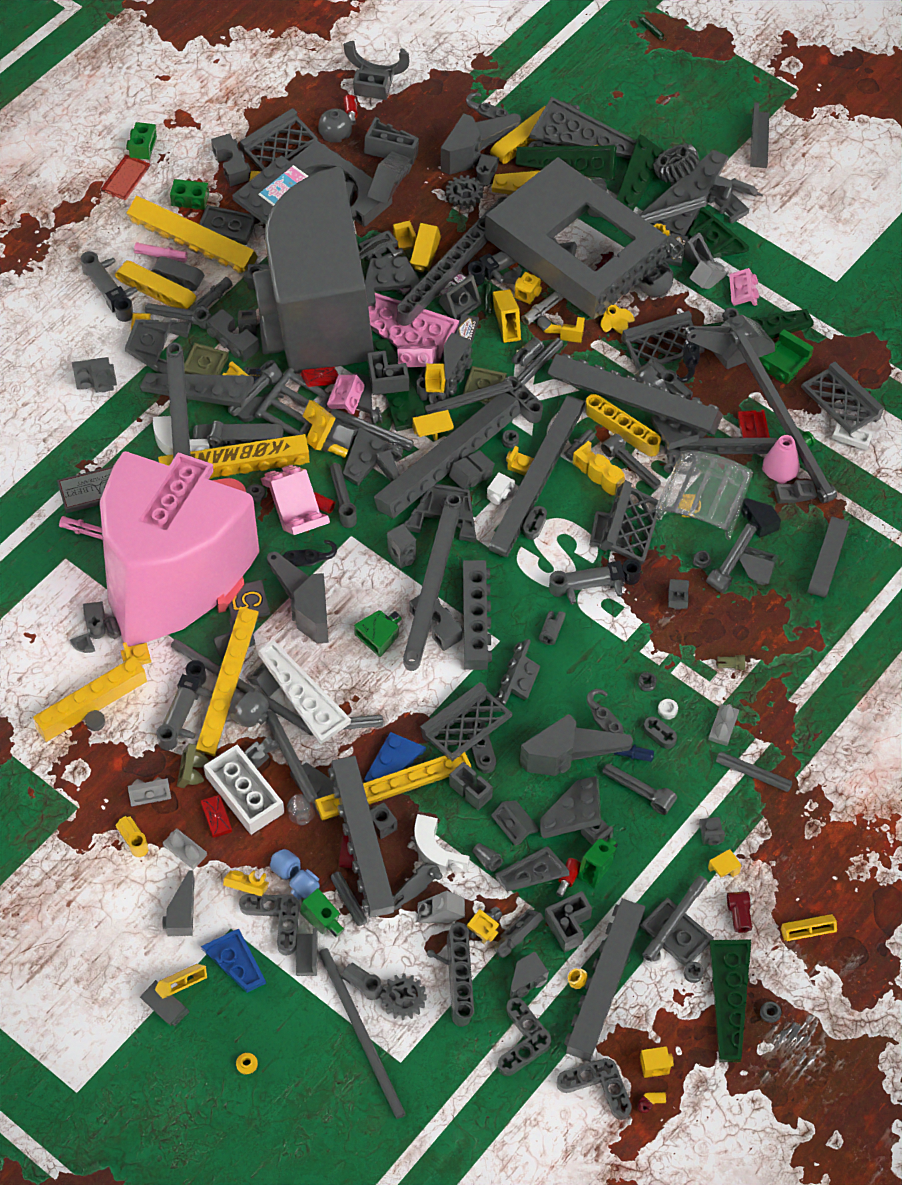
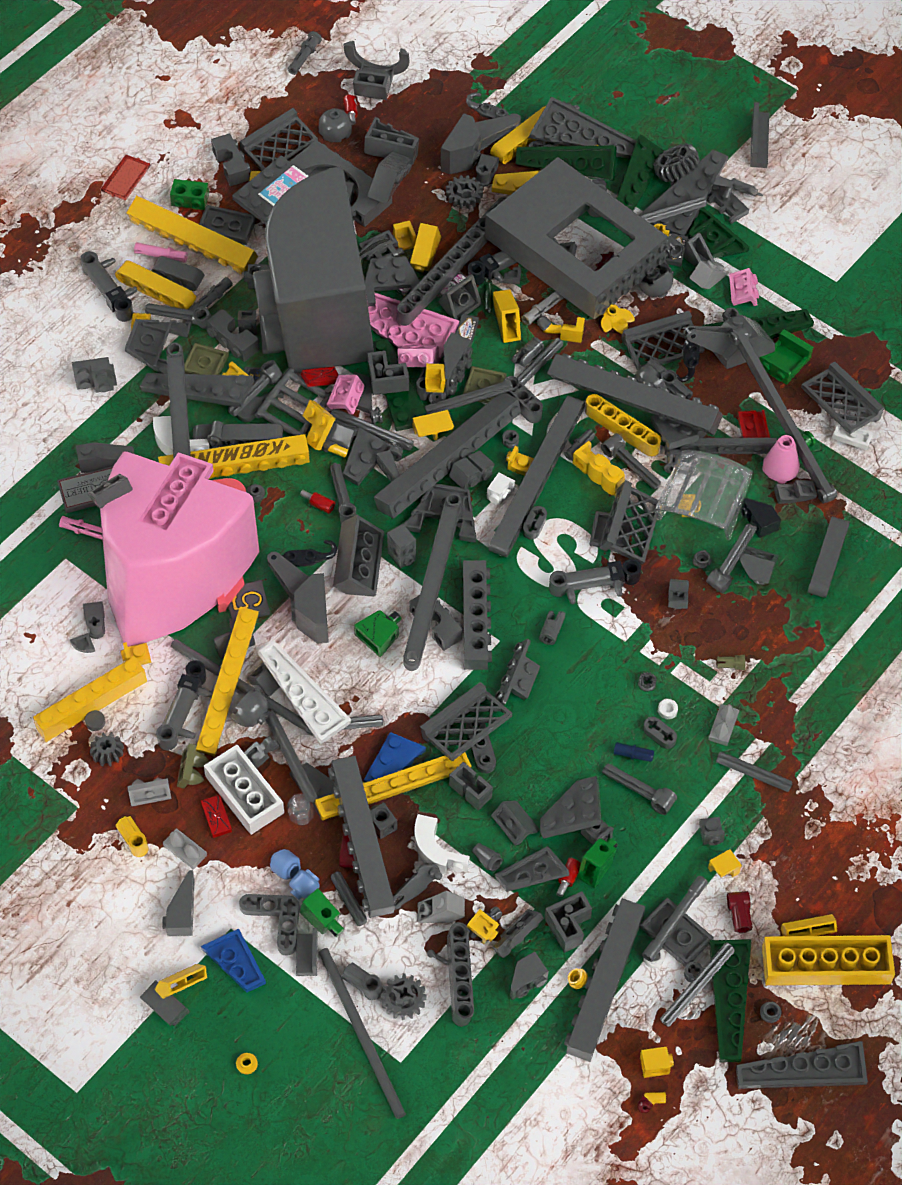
dark grey piece [104,616,121,639] -> none
green brick [126,122,157,160] -> none
yellow plate [223,870,269,896] -> none
bright pink bracket [261,465,330,535] -> none
dark grey beam [498,998,551,1076] -> none
yellow brick [514,272,542,304] -> none
dark grey slope [520,689,633,776] -> none
dark grey beam [556,1058,632,1120] -> none
dark green piece [638,16,667,41] -> none
none -> dark grey slope [76,442,134,473]
none -> dark grey slope [87,474,133,509]
none -> dark grey gear [90,732,124,767]
none -> dark grey pin [288,31,322,75]
none -> dark grey slope [333,515,384,597]
none -> axle [660,943,735,1027]
none -> dark grey wing [736,1041,868,1089]
none -> yellow brick [762,935,895,986]

